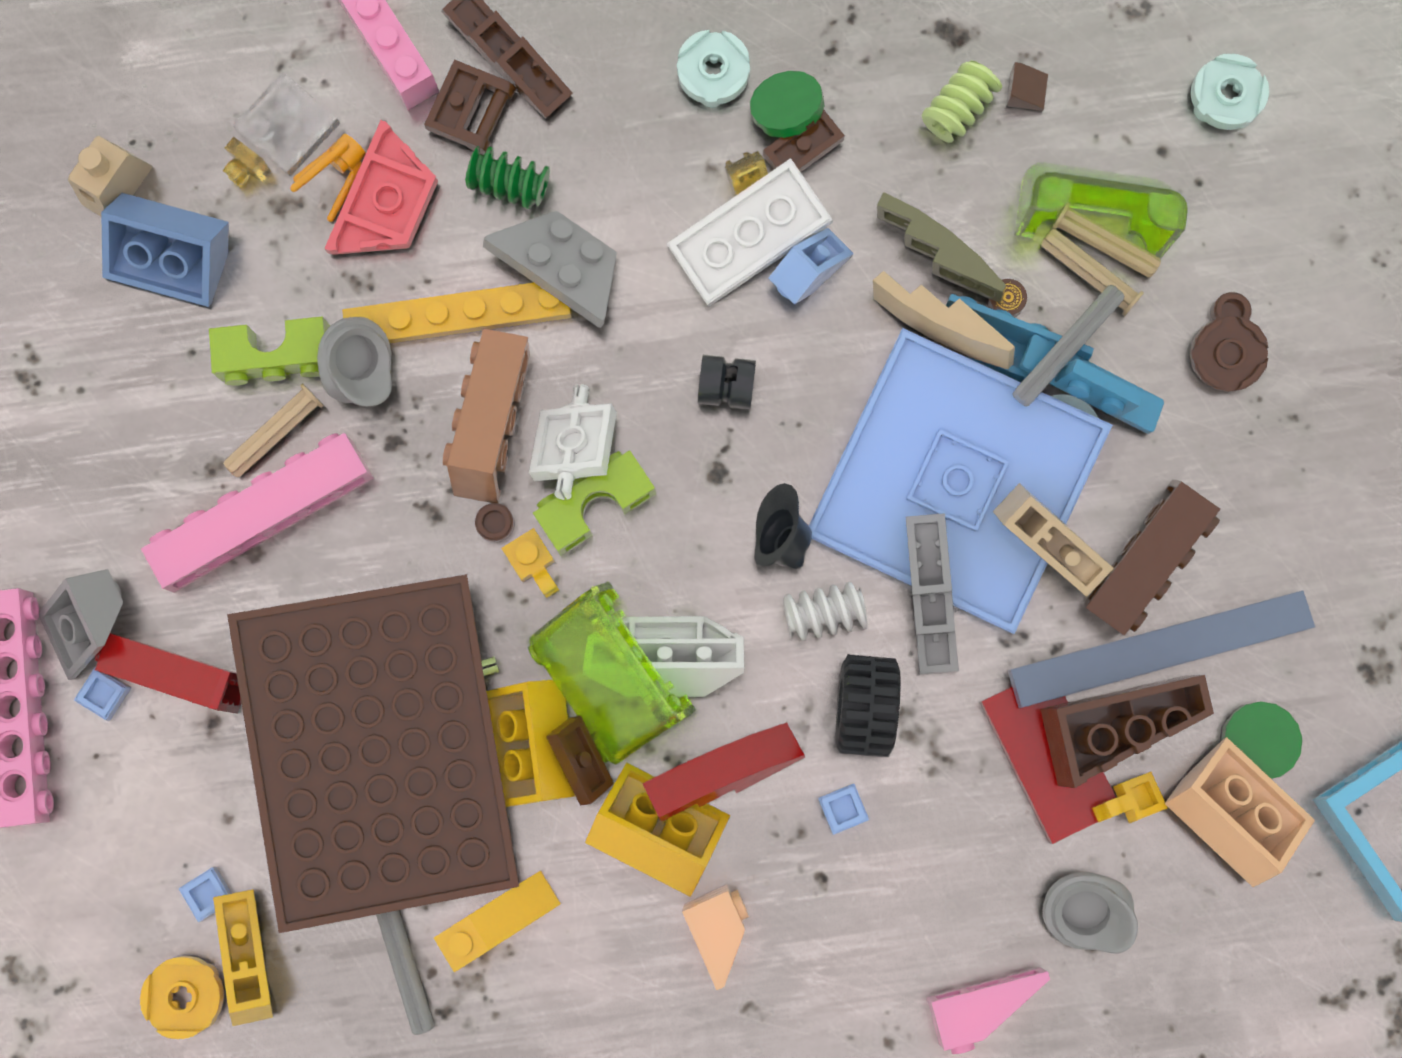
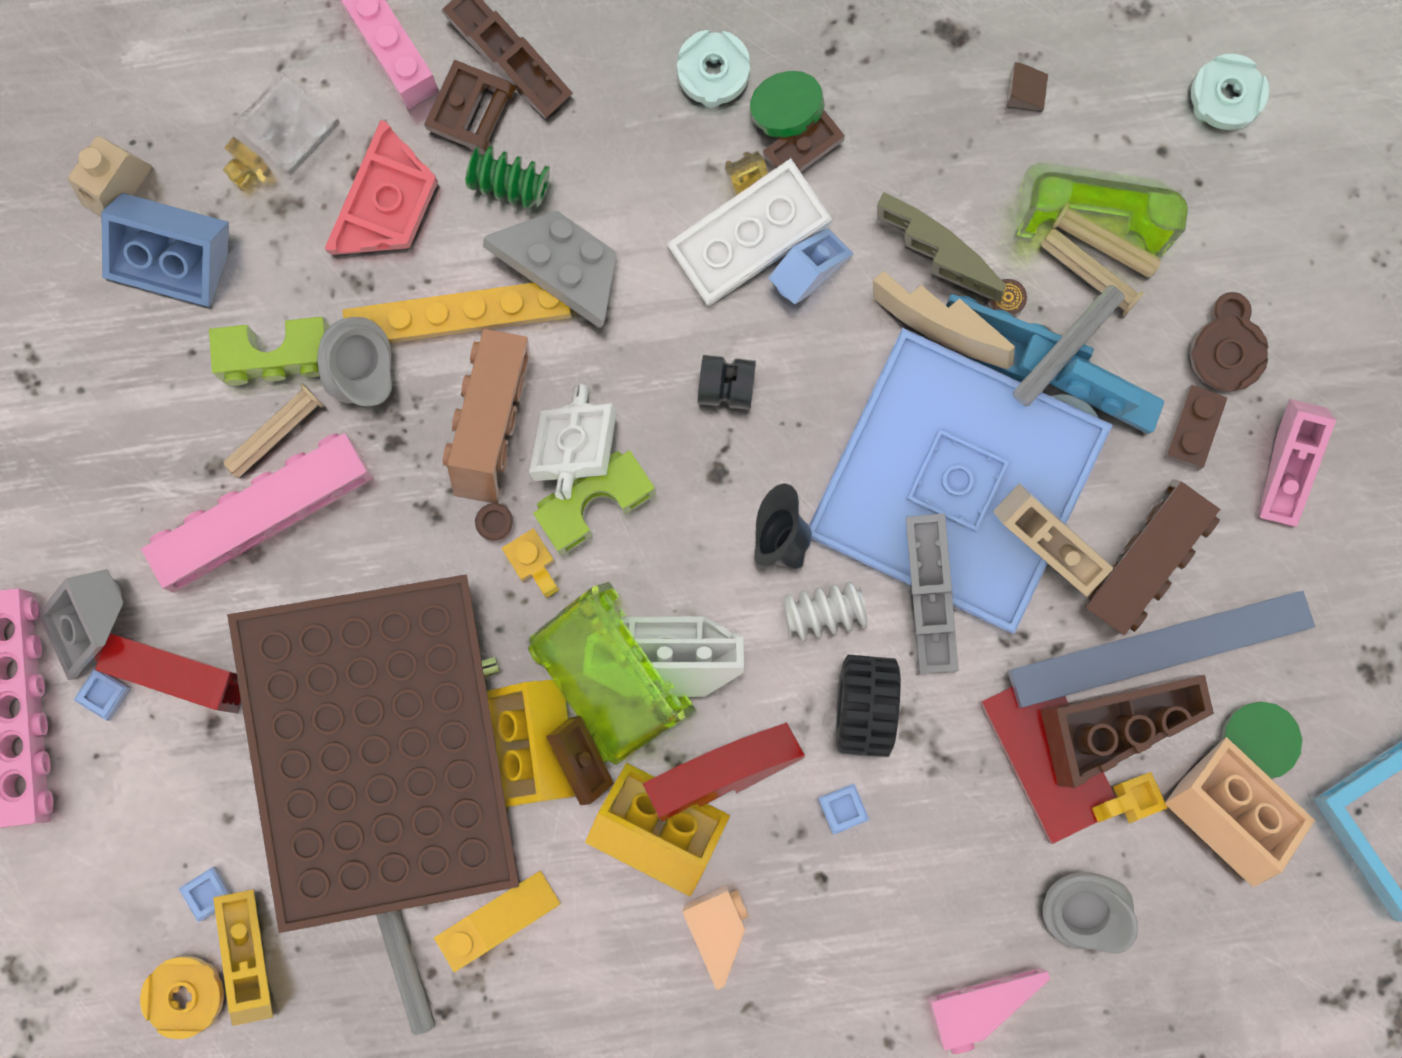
light orange plant [290,133,366,222] -> none
yellowish green piece [922,60,1003,143] -> none
none -> reddish brown plate [1164,385,1227,470]
none -> bright pink slope [1258,398,1336,527]

